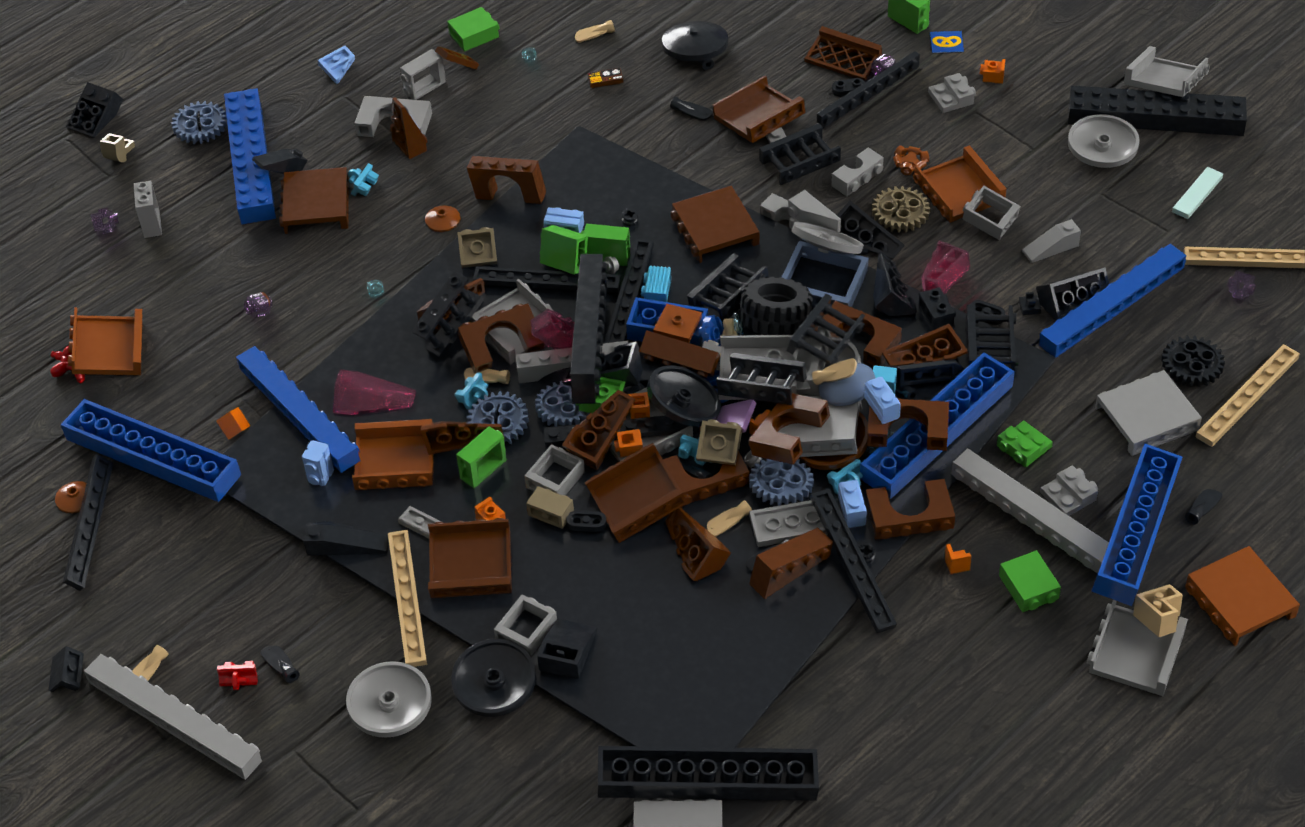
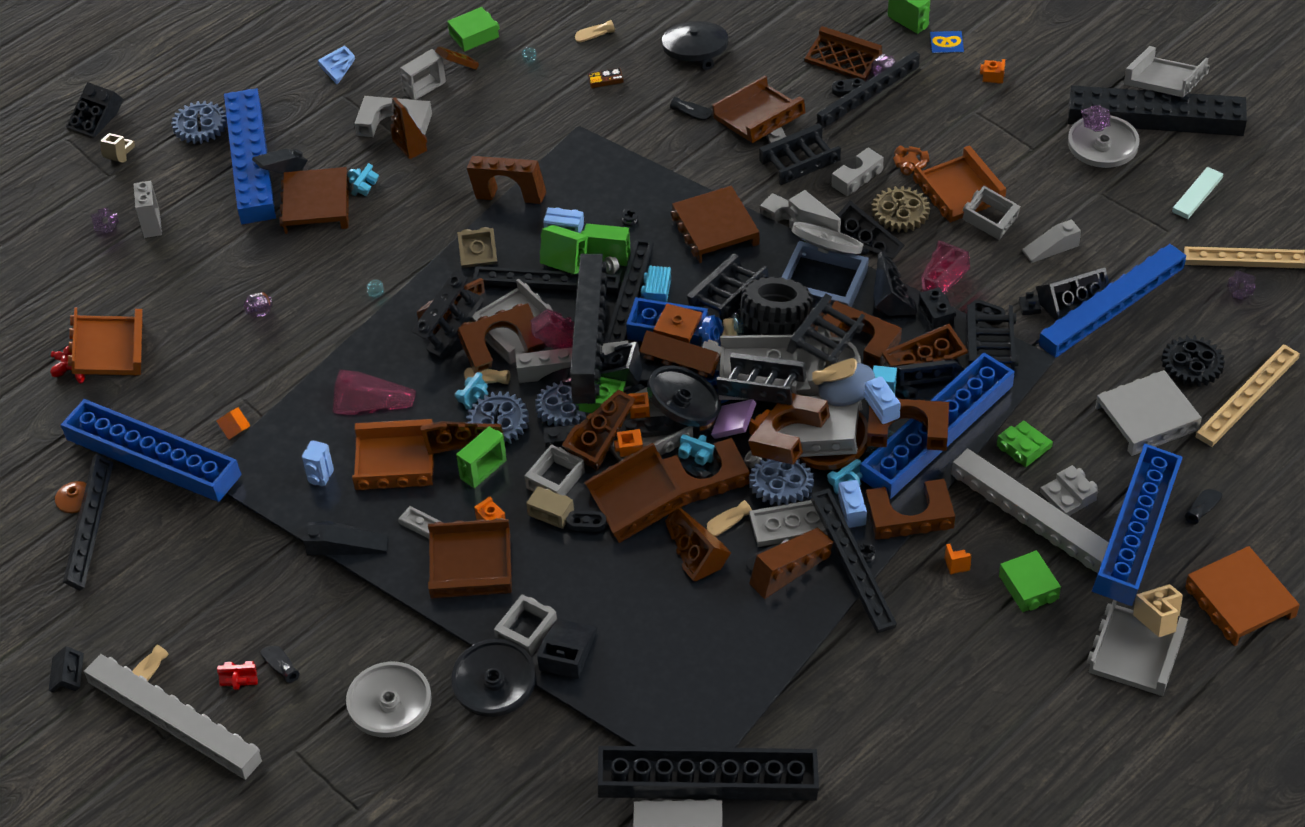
blue brick [236,346,360,473] -> none
tan plate [388,530,427,667] -> none
dark orange dish [425,205,460,232] -> none
dark tan plate [696,419,742,466] -> none
light grey plate [928,73,976,113] -> none
none -> clear purple brick [1082,105,1111,132]

